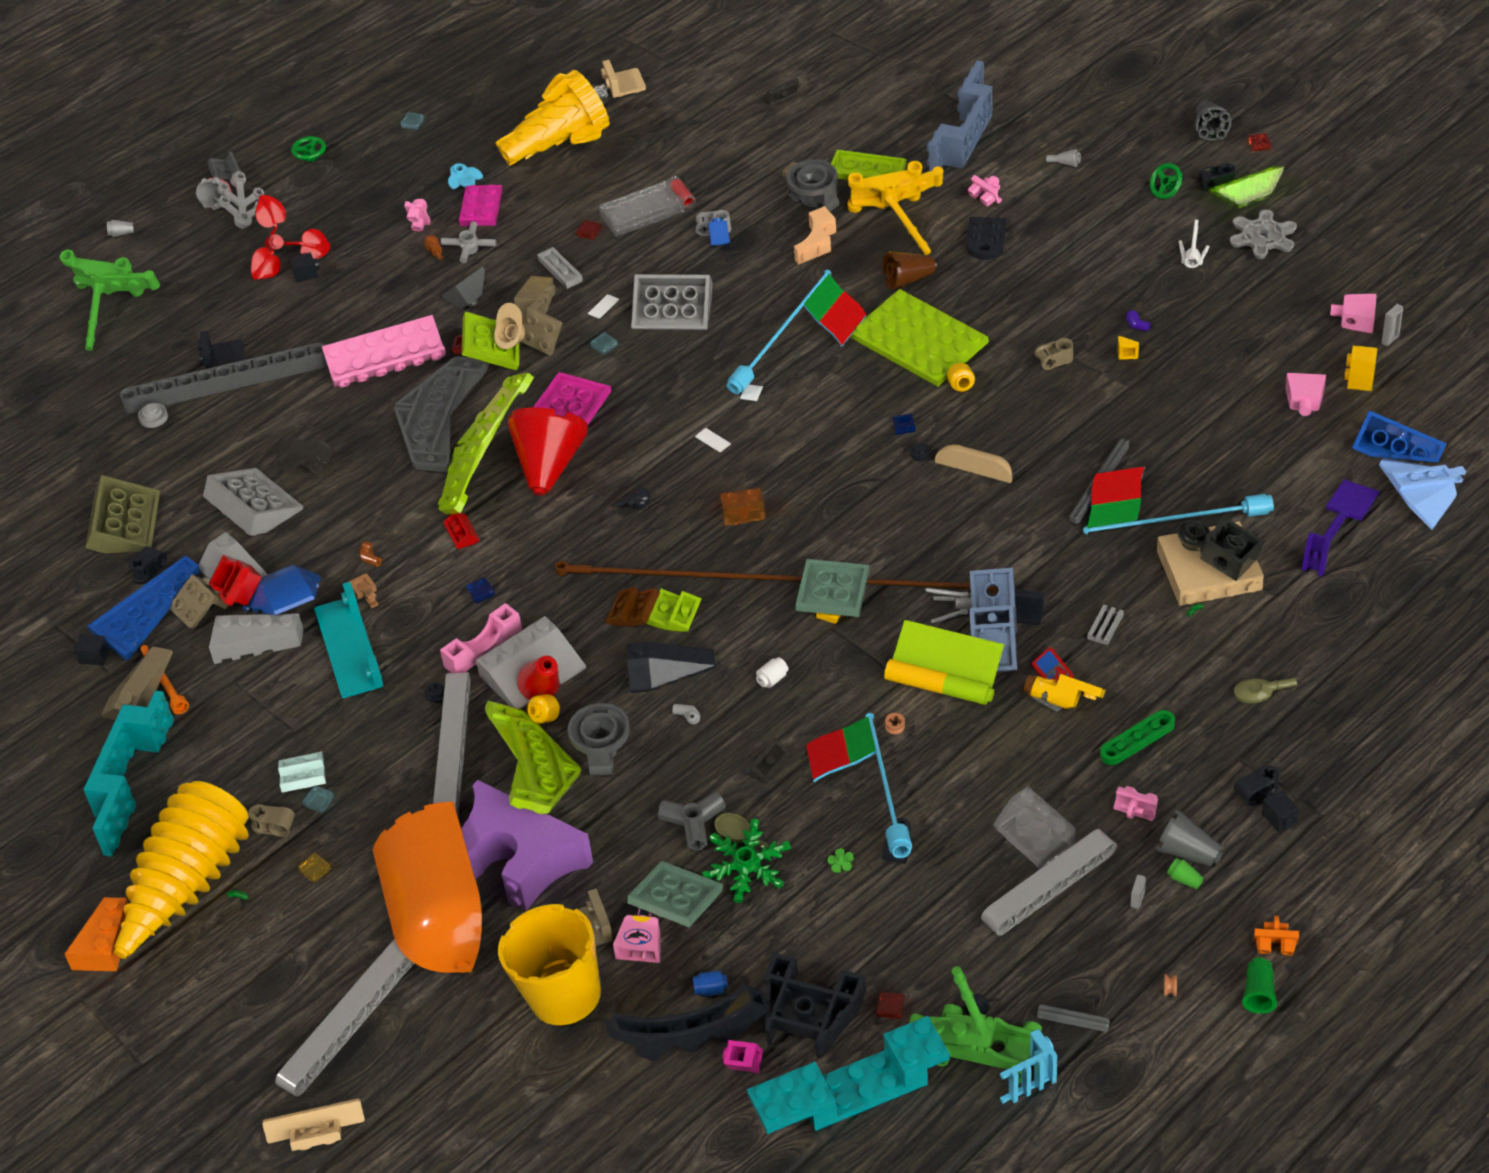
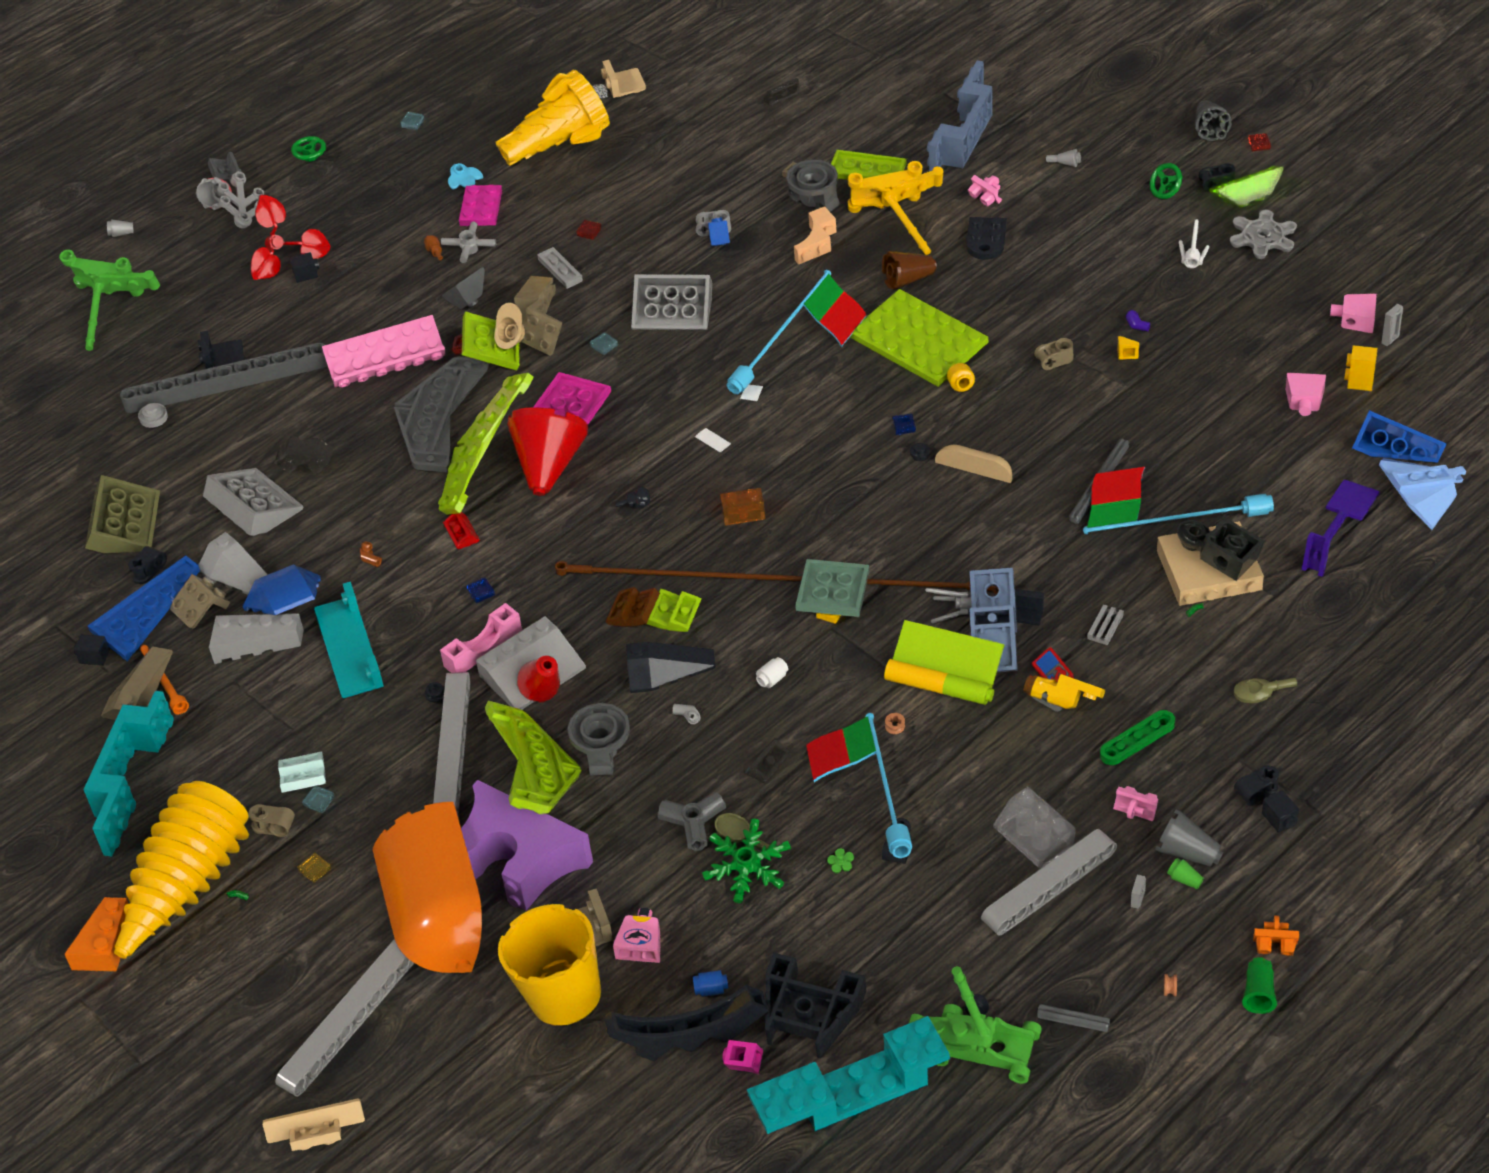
red plate [208,554,262,606] -> none
medium nougat plate [349,573,379,608] -> none
bright pink hips [404,199,431,231] -> none
yellow head [527,694,560,724] -> none
white sticker [588,294,619,319] -> none
clear hinge [599,176,696,237] -> none
sand green plate [627,861,723,927] -> none
clear red tile [877,992,905,1019] -> none
medium azure plate [1000,1029,1057,1104] -> none

